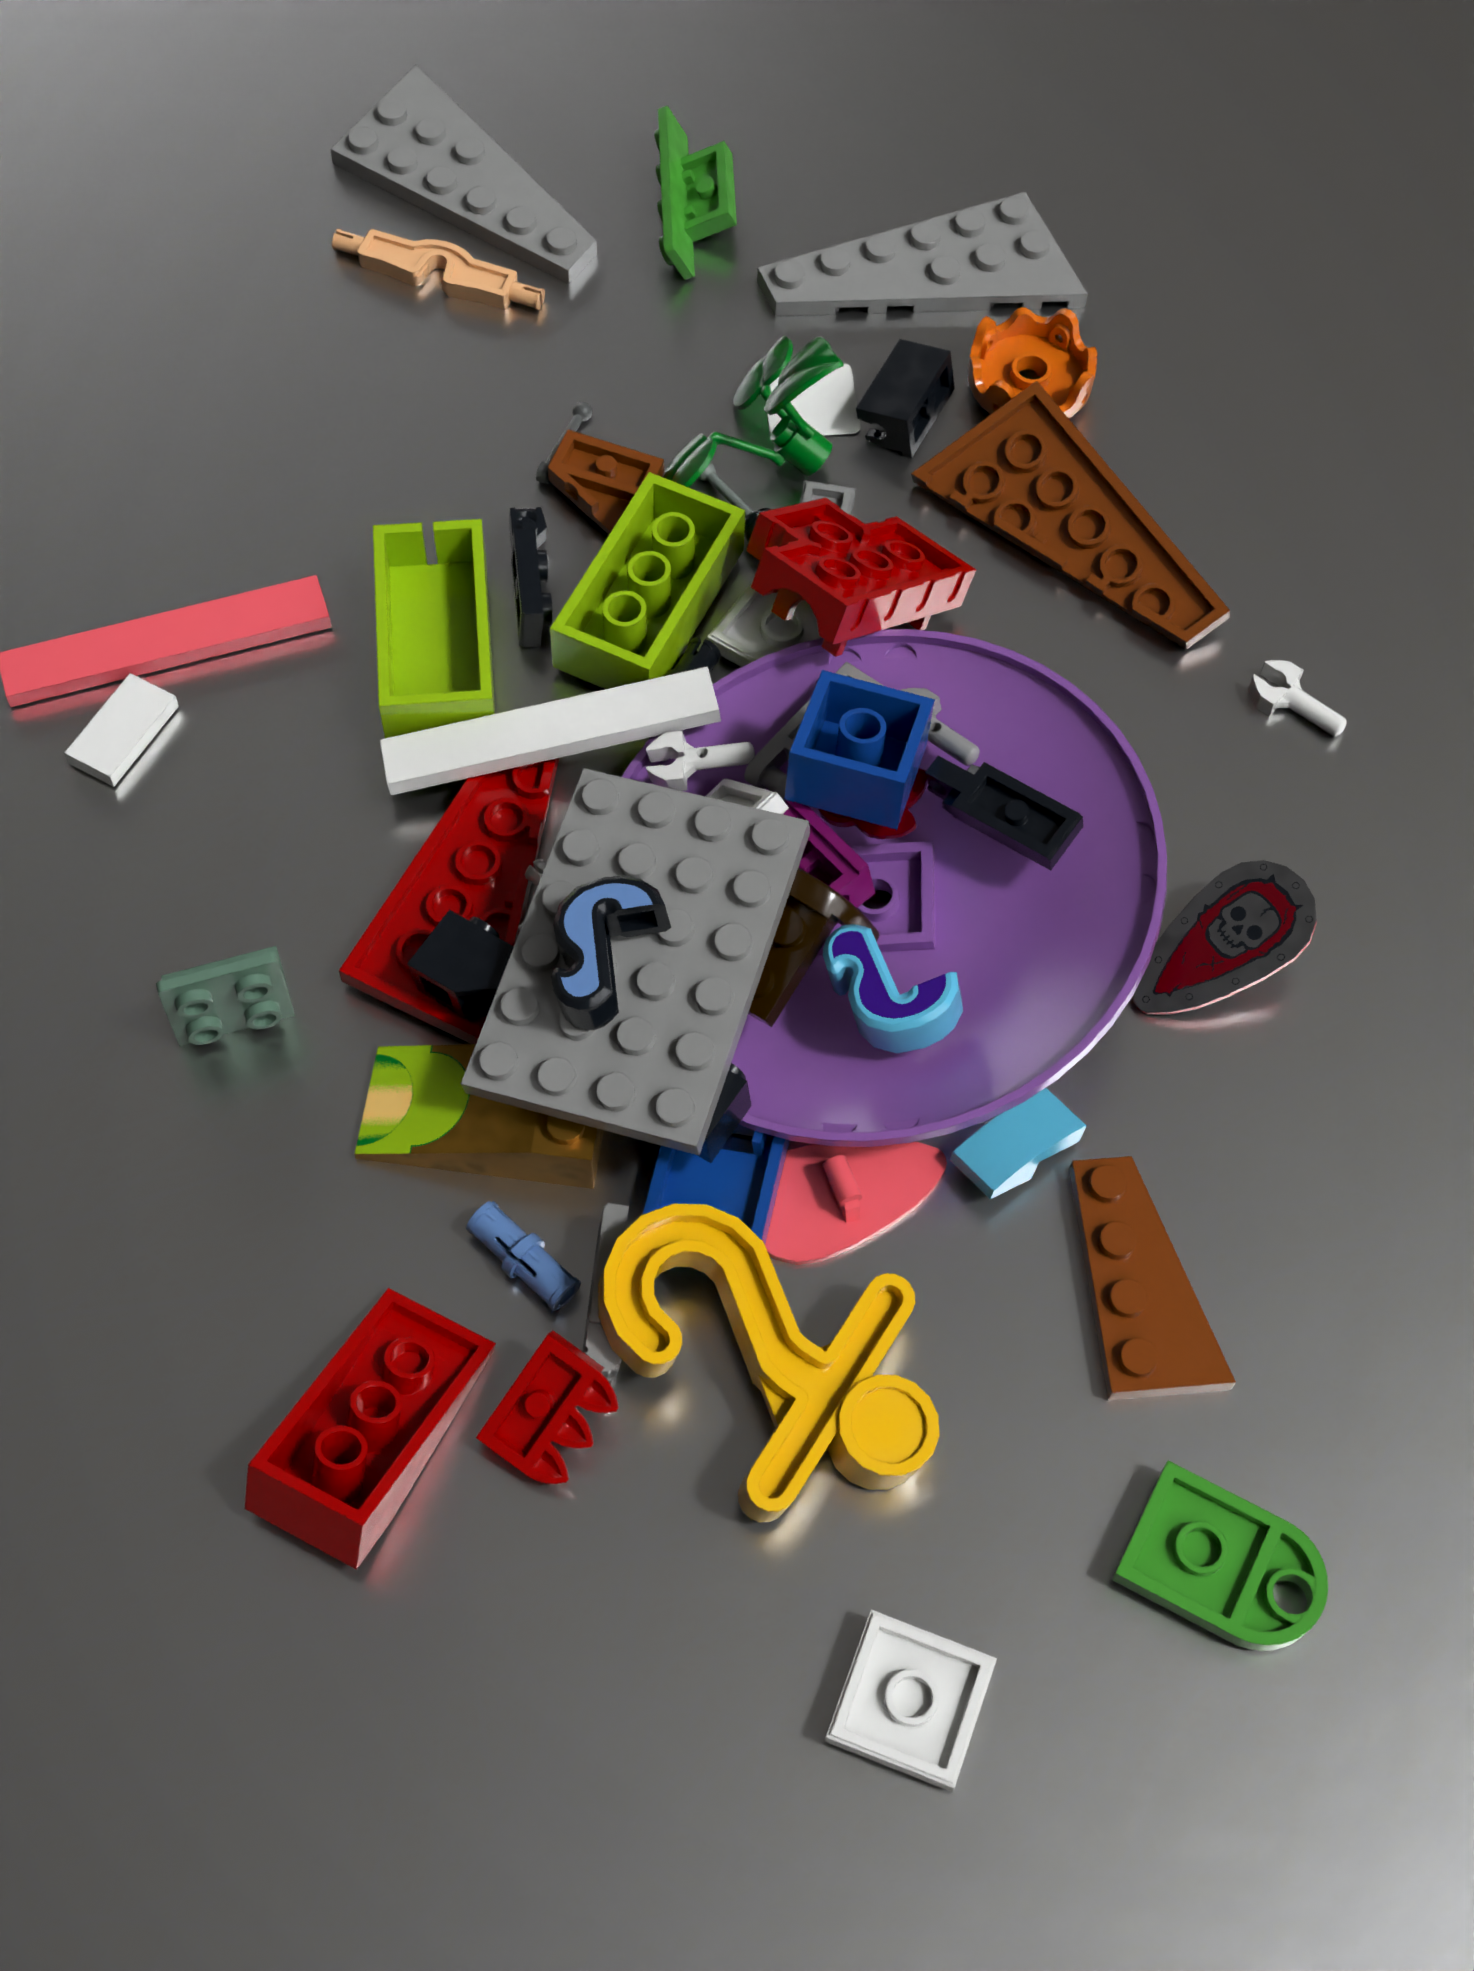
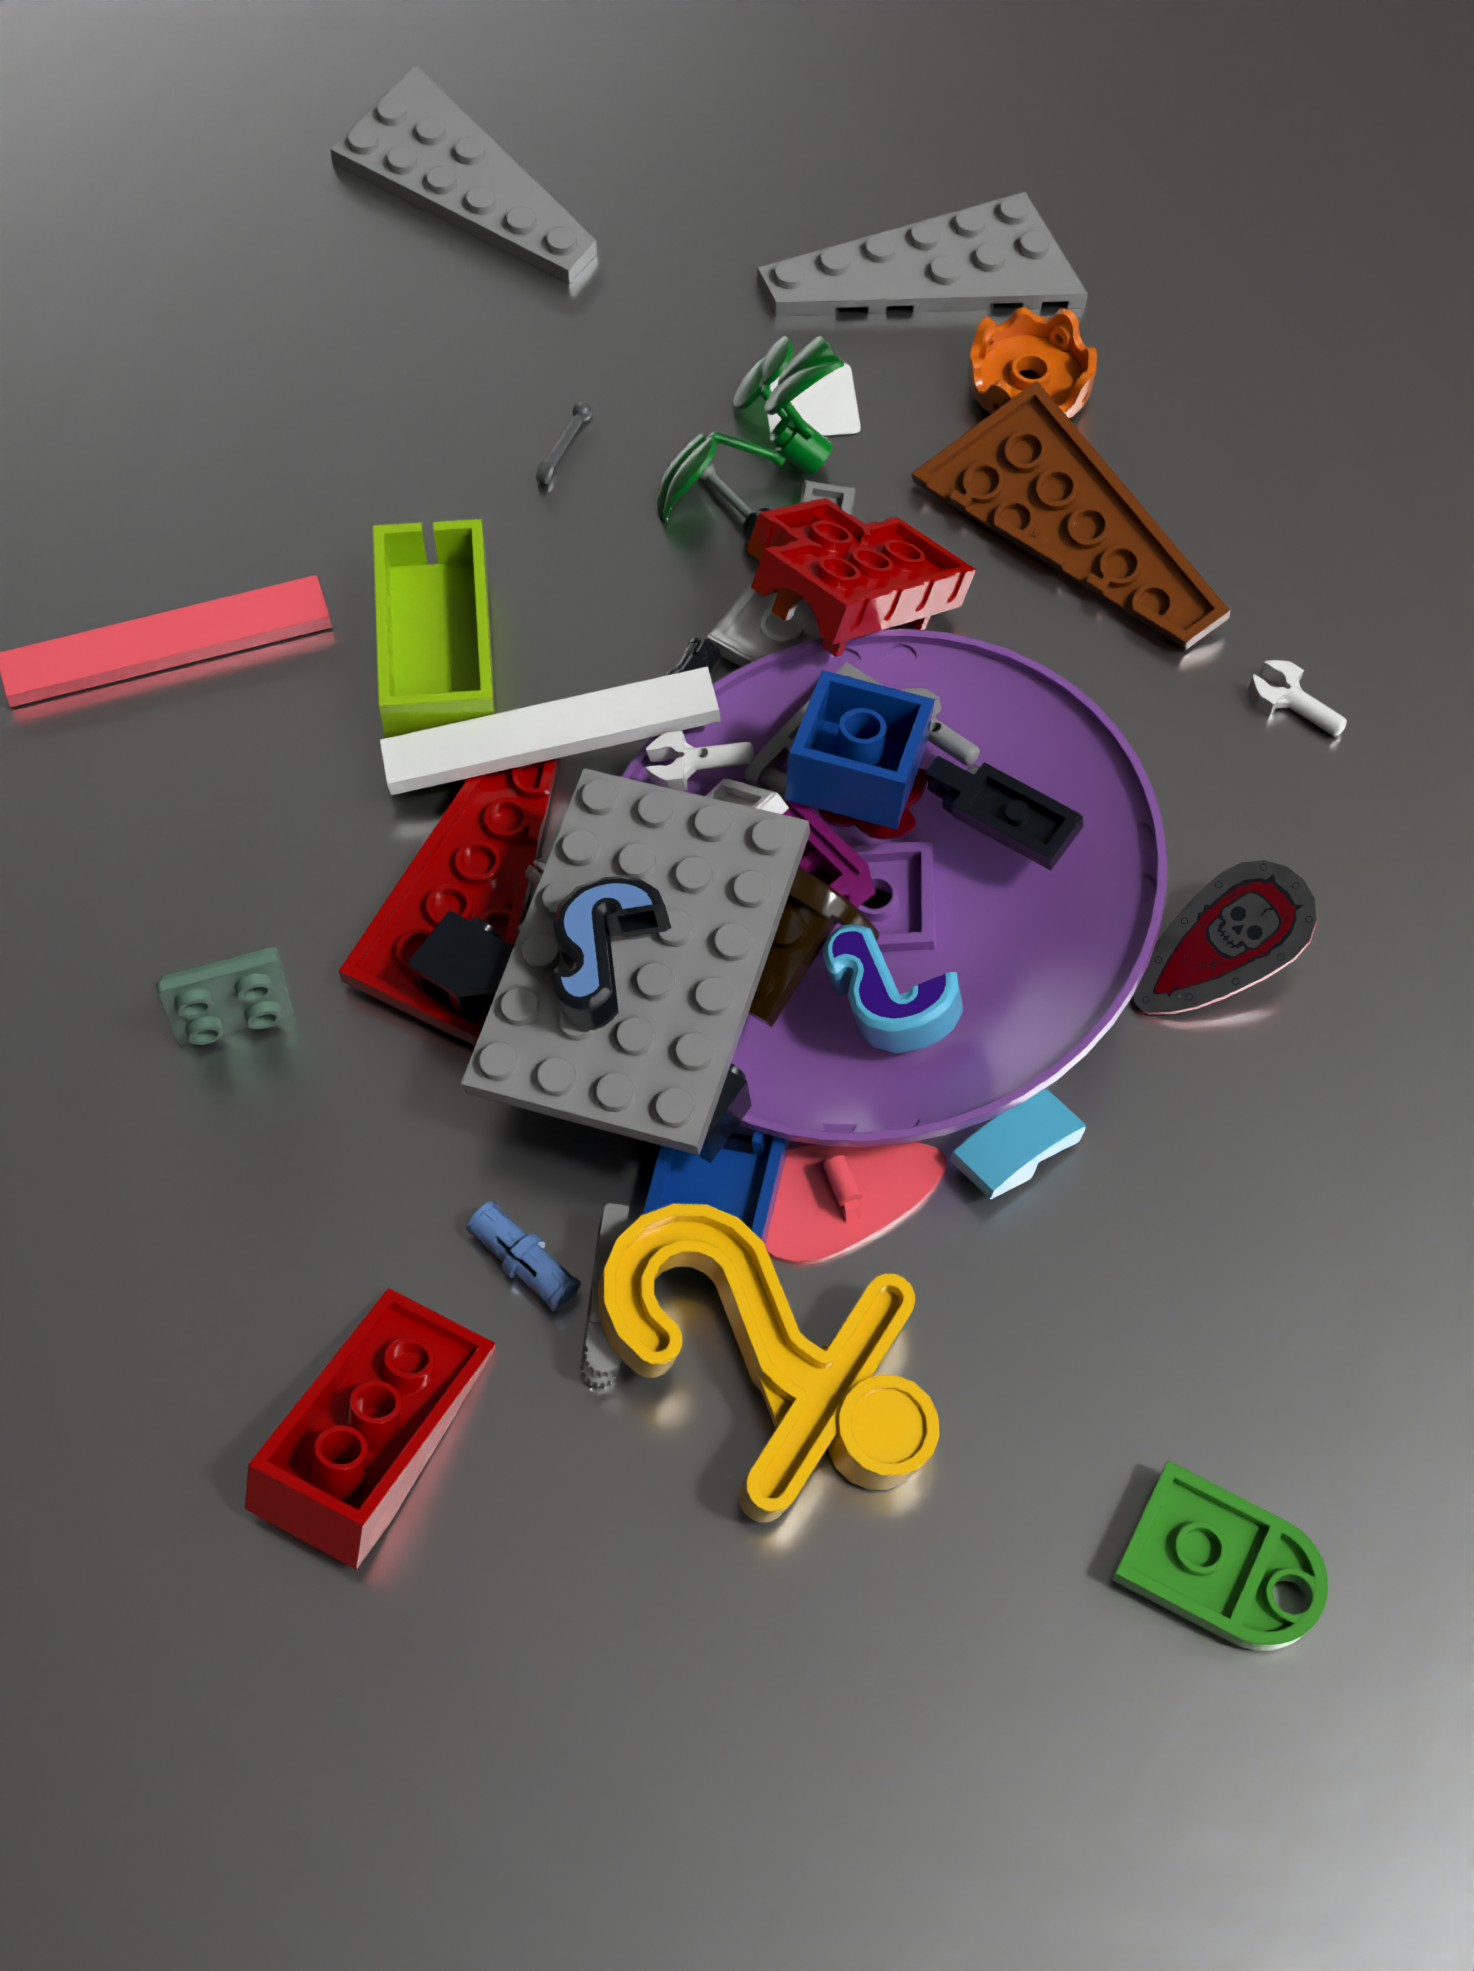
white tile [64,673,179,787] -> none
light nougat piece [332,228,545,310] -> none
slope [355,1044,604,1189] -> none
red plate [476,1330,619,1484] -> none
black hinge [509,507,552,647] -> none
dark orange wing [548,429,664,534] -> none
lime brick [550,472,745,689] -> none
bright green bracket [654,106,737,280] -> none
white plate [825,1610,997,1792] -> none
black hinge [856,339,955,458] -> none
dark orange wing [1069,1156,1236,1401] -> none

